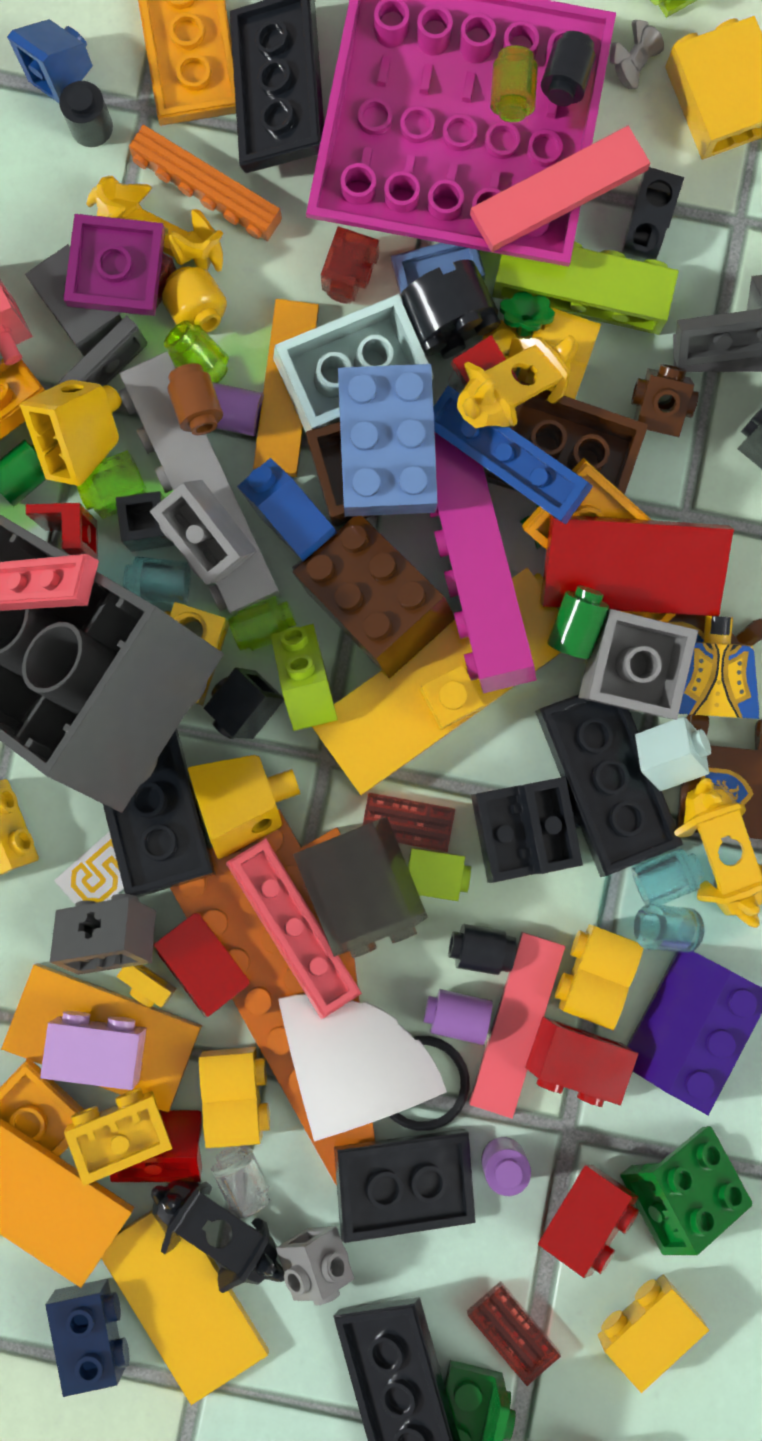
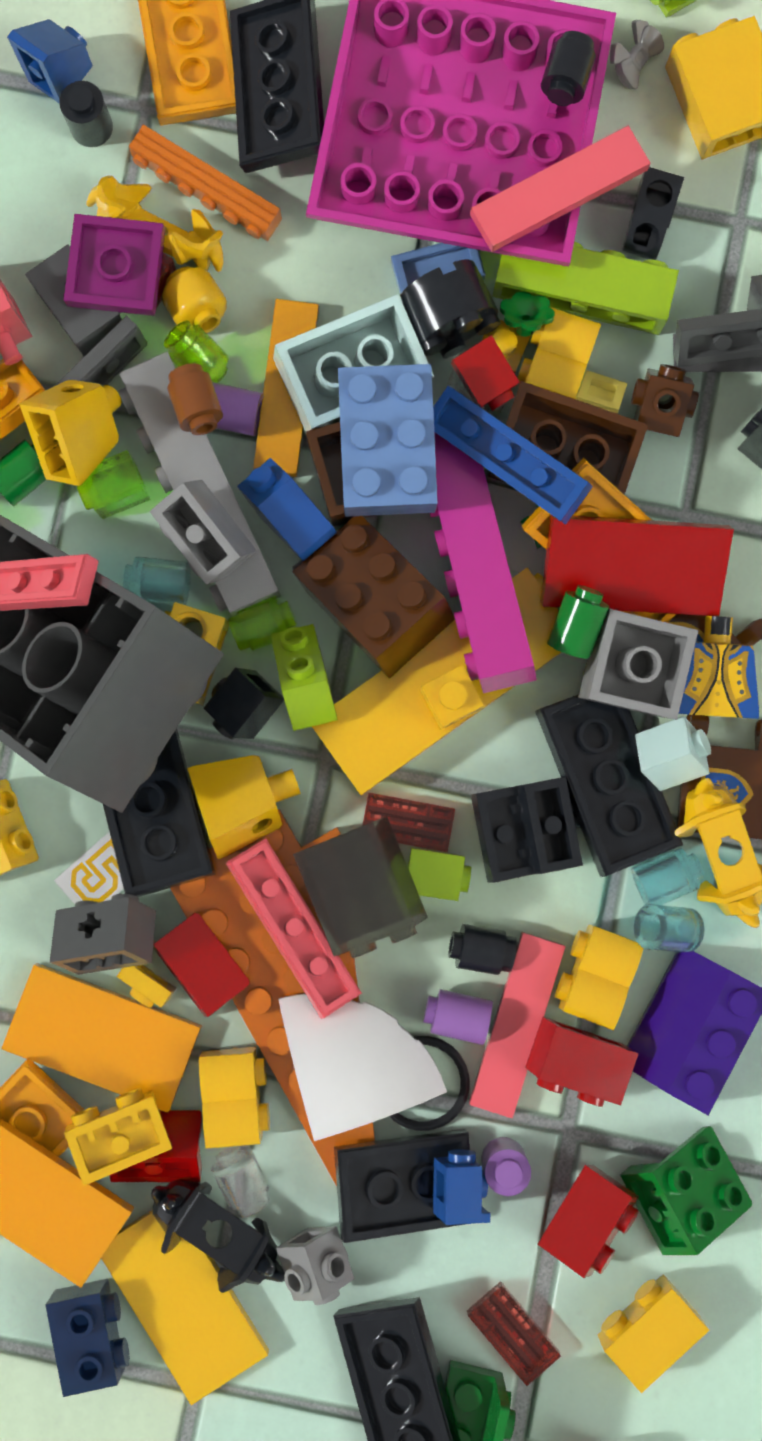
red panel [26,503,98,560] -> none
lavender brick [40,1011,147,1090] -> none
black brick [115,491,174,552] -> none
clear red brick [321,226,379,304] -> none
yellow piece [457,335,579,429] -> none
clear neon green brick [490,45,538,122] -> none
none -> blue brick [433,1149,491,1225]
none -> light yellow plate [576,370,628,414]

